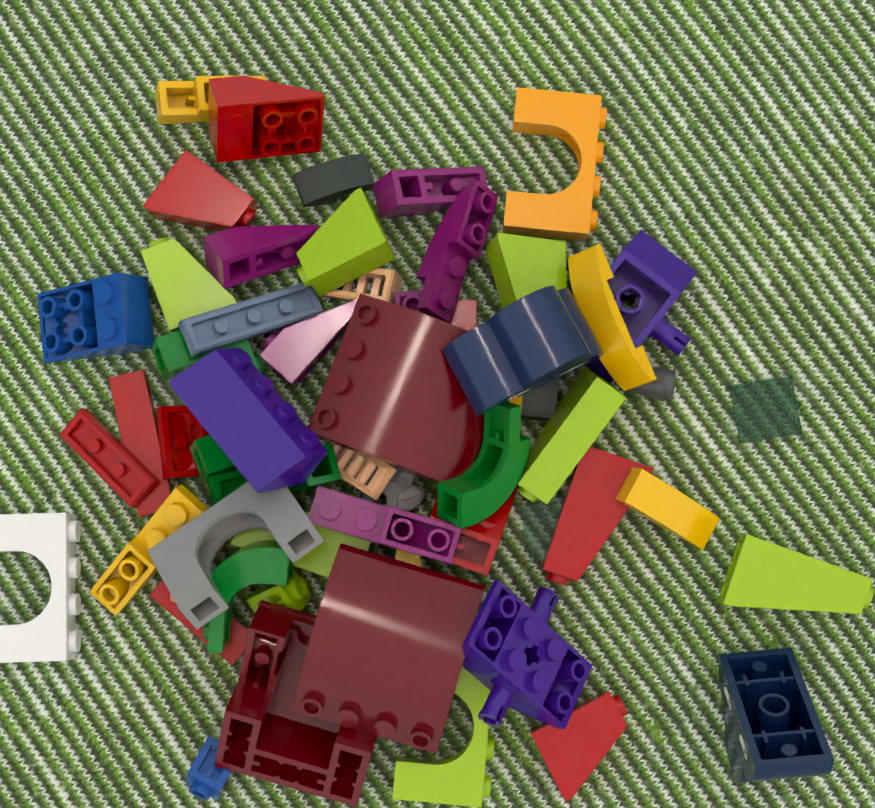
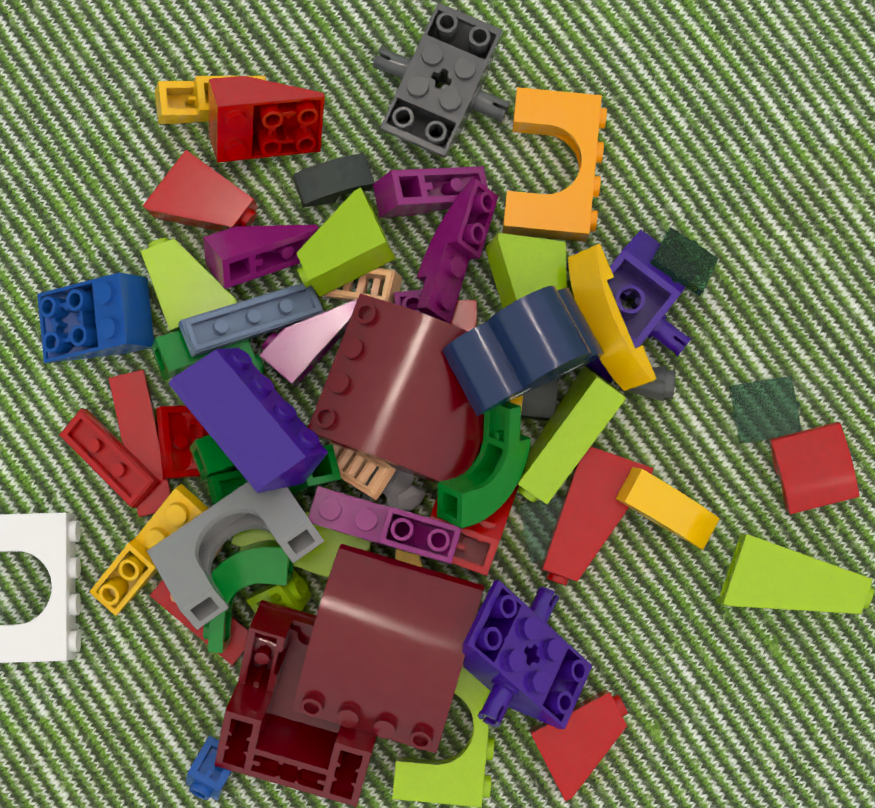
dark blue brick [718,648,834,783] -> none
none -> dark grey slope [373,2,511,158]
none -> clear green piece [650,227,719,296]
none -> red slope [769,422,860,514]

